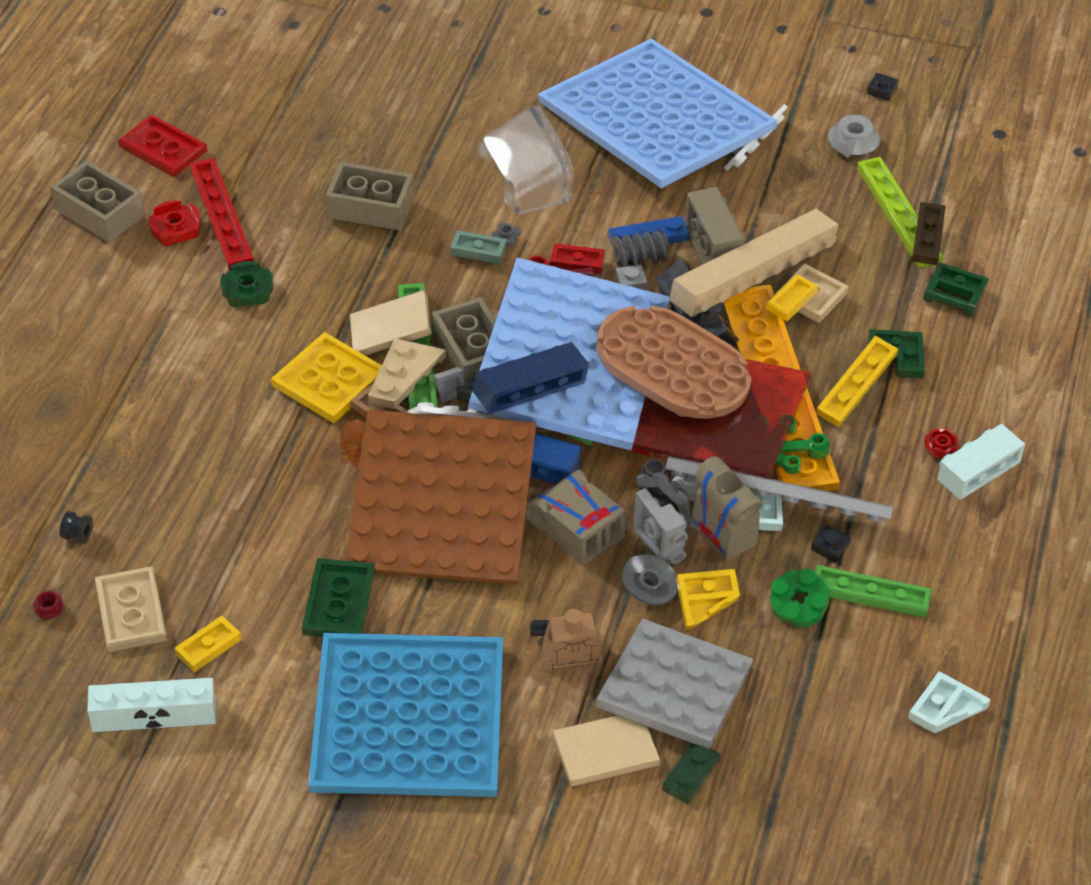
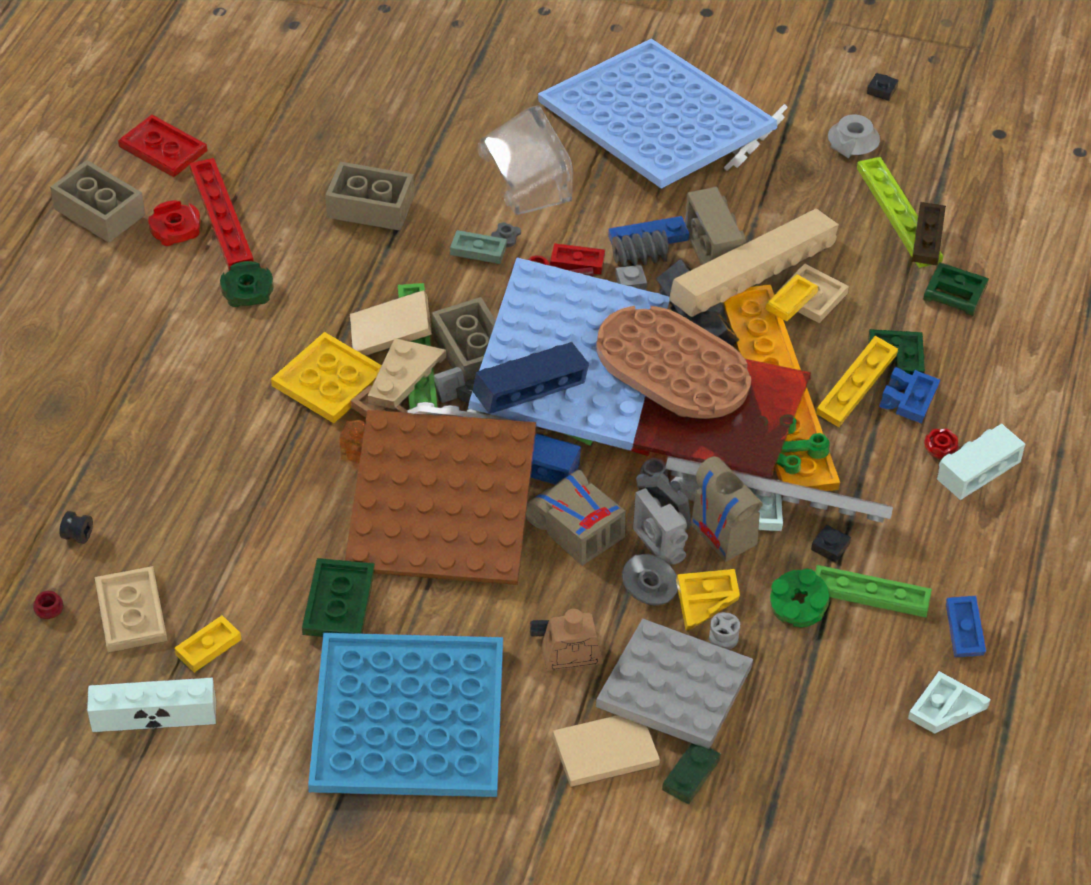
none -> light grey wheel [709,612,740,650]
none -> blue plate [879,367,940,424]
none -> blue plate [946,596,986,658]

